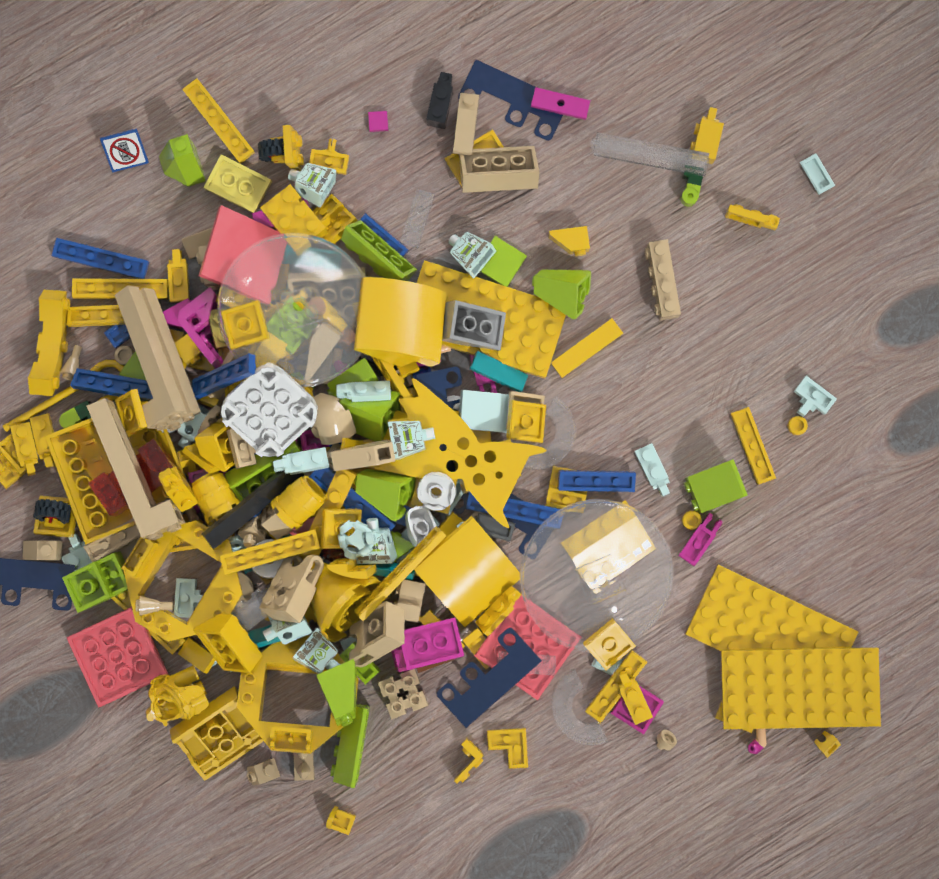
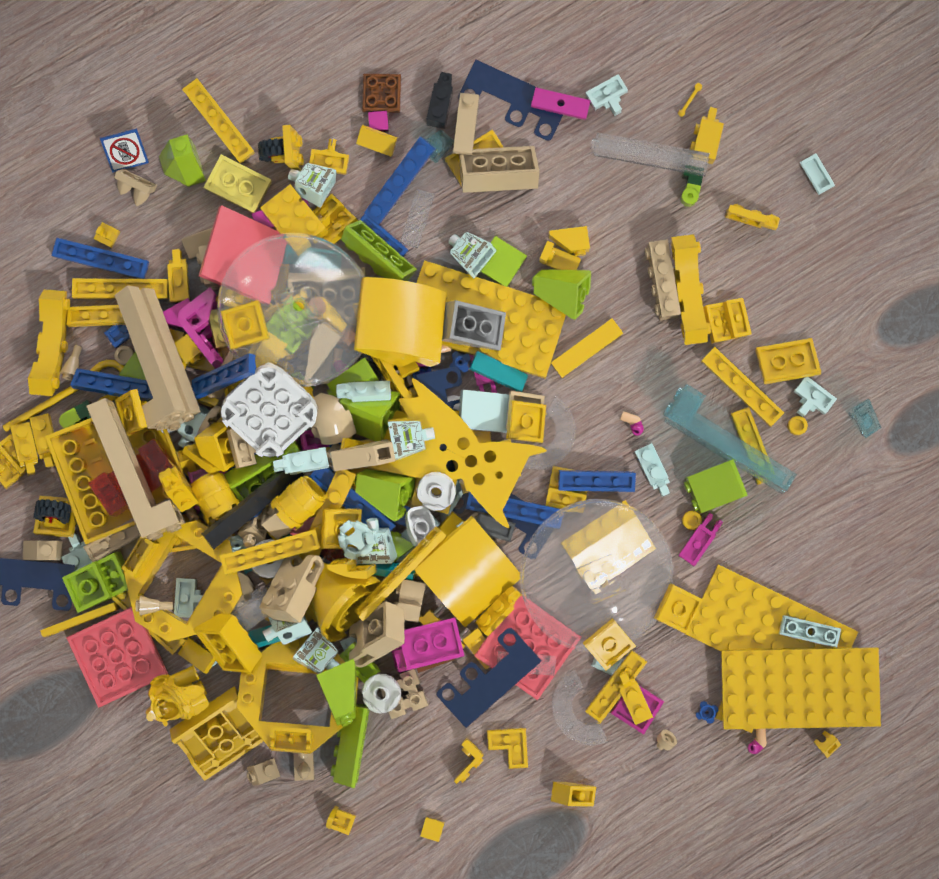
none -> yellow tile [40,602,120,637]
none -> yellow tile [93,222,120,248]
none -> tan tile [114,169,157,206]
none -> yellow tile [356,125,398,157]
none -> dark orange tile [362,74,401,113]
none -> white tile [362,674,401,713]
none -> blue plate [364,137,436,224]
none -> yellow tile [420,817,445,842]
none -> clear light blue slope [426,130,454,163]
none -> blue plate [450,352,471,372]
none -> yellow bracket [539,241,581,270]
none -> yellow slope [551,782,596,806]
none -> light aqua hinge [585,74,628,116]
none -> arm [620,411,644,436]
none -> yellow tile [654,583,703,634]
none -> clear light blue brick [663,384,797,494]
none -> yellow brick [671,234,711,345]
none -> yellow hinge [678,83,702,117]
none -> blue plate [696,701,718,724]
none -> yellow plate [701,347,784,427]
none -> yellow slope [703,298,752,344]
none -> yellow tile [755,338,821,384]
none -> light aqua tile [779,615,841,648]
none -> clear light blue slope [848,399,881,438]

